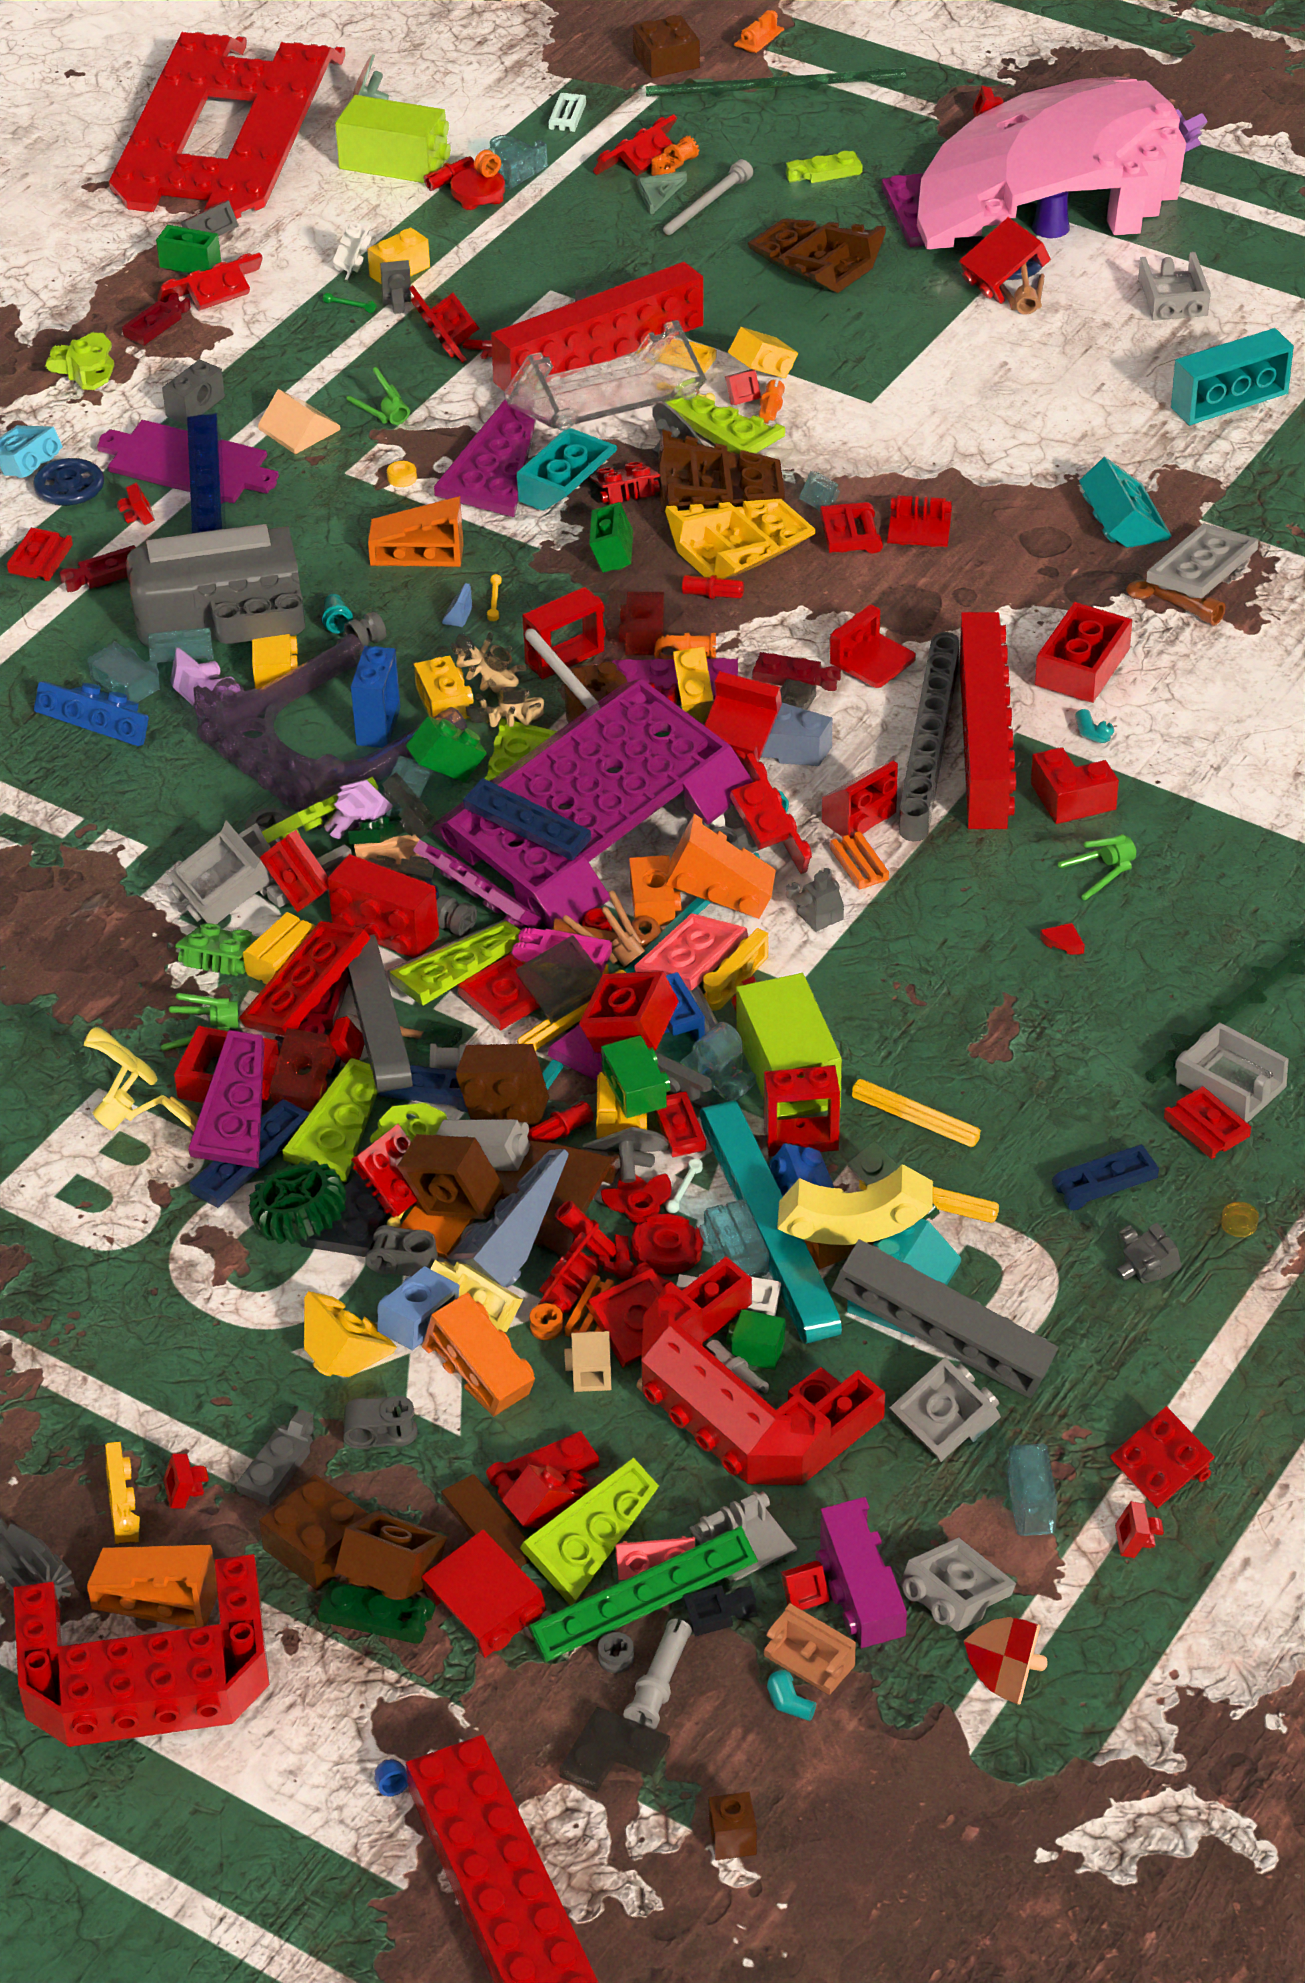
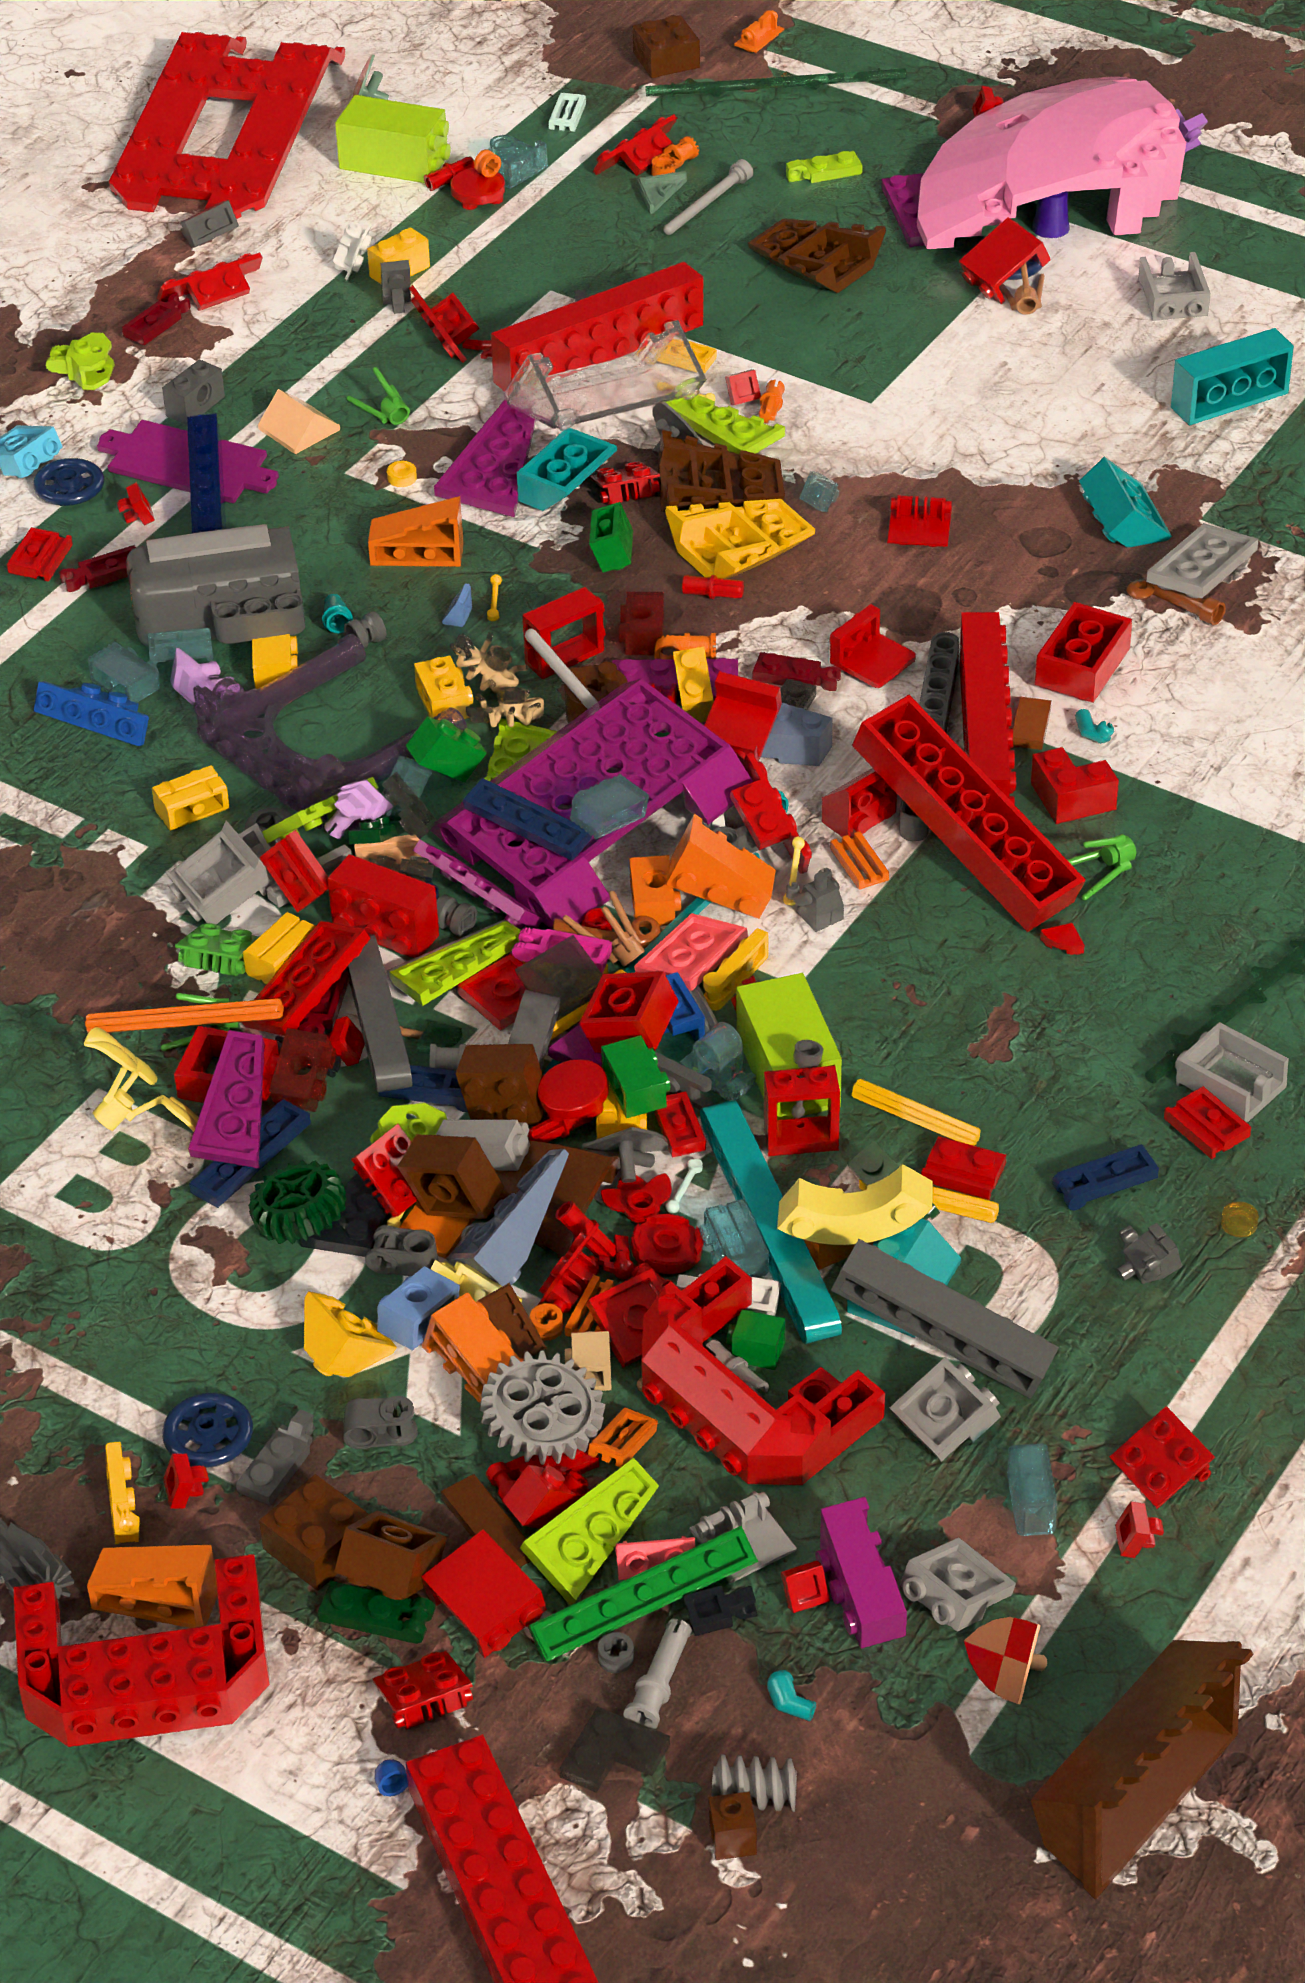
green brick [156,225,221,273] -> none
lime wing [283,1058,377,1182] -> none
green hinge [322,293,377,313] -> none
blue window [351,646,401,748] -> none
yellow brick [728,327,798,379] -> none
nougat hinge [764,1603,856,1695] -> none
blue bracket [768,1143,834,1196] -> none
red plate [820,502,883,554] -> none
none -> orange axle [85,998,284,1033]
none -> yellow brick [151,765,230,831]
none -> dark blue plate [162,1393,253,1468]
none -> red hinge [372,1650,473,1730]
none -> reddish brown plate [478,1283,547,1359]
none -> light grey gear [480,1351,605,1465]
none -> flat silver beam [508,990,560,1069]
none -> red tile [537,1059,609,1122]
none -> clear light blue brick [570,774,649,839]
none -> orange tile [588,1407,658,1468]
none -> light grey piece [711,1754,797,1812]
none -> light yellow hinge [783,837,805,906]
none -> dark grey hinge [791,1040,823,1118]
none -> red brick [852,694,1086,932]
none -> red plate [921,1136,1006,1200]
none -> dark orange tile [1013,697,1052,750]
none -> reddish brown piece [1031,1640,1254,1900]

